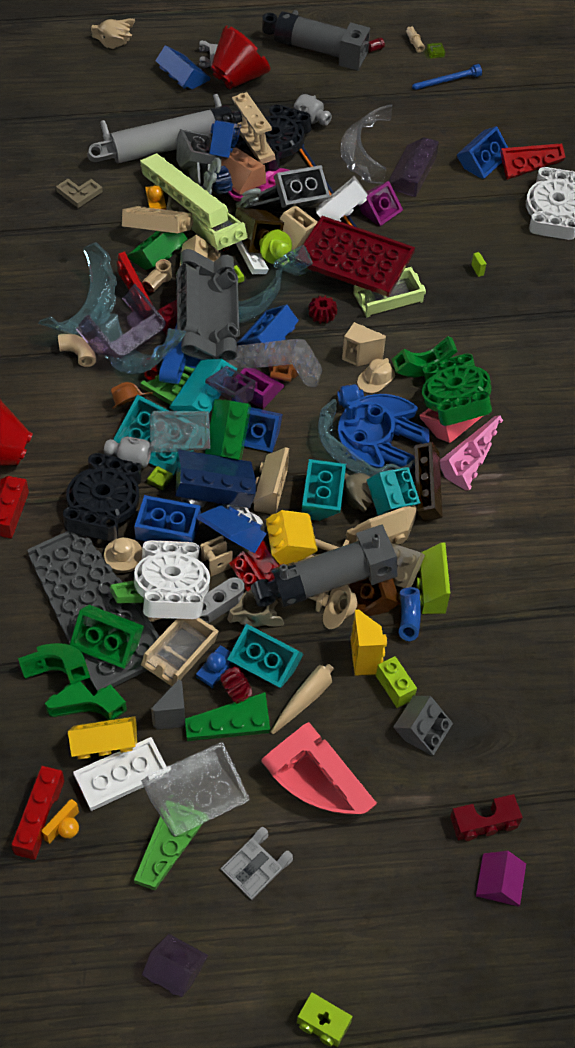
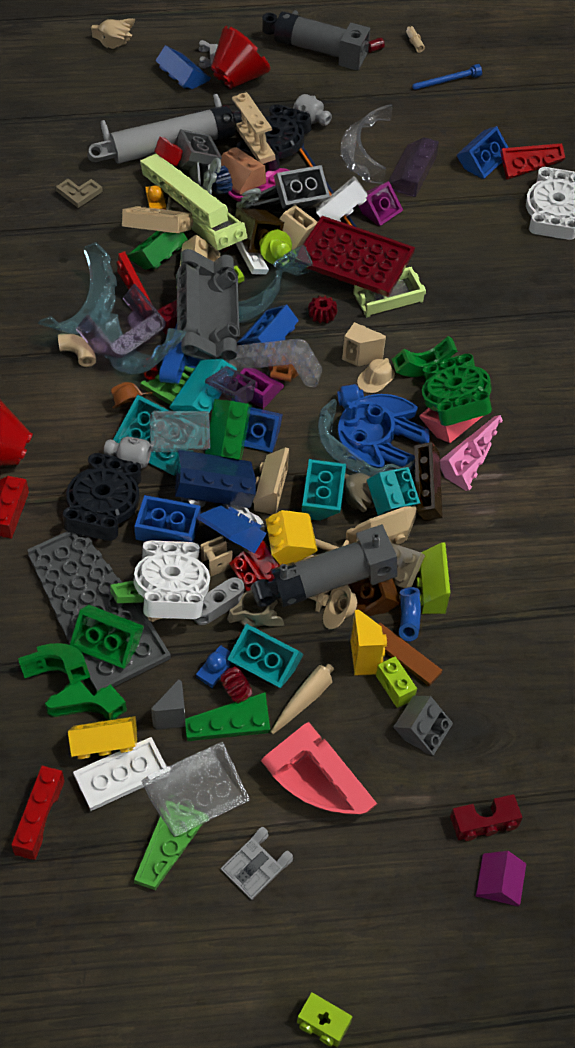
light orange tile [42,799,79,844] -> none
tan plate [104,538,142,574] -> none
door [141,618,219,686] -> none
tan piece [142,259,172,293] -> none
clear purple slope [142,934,208,997] -> none
lime tile [147,466,173,490] -> none
blue wedge [210,121,241,158] -> none
clear neon green tile [427,43,445,58] -> none
lime tile [471,252,487,277] -> none
none -> red slope [154,136,183,166]
none -> dark orange tile [379,623,443,687]

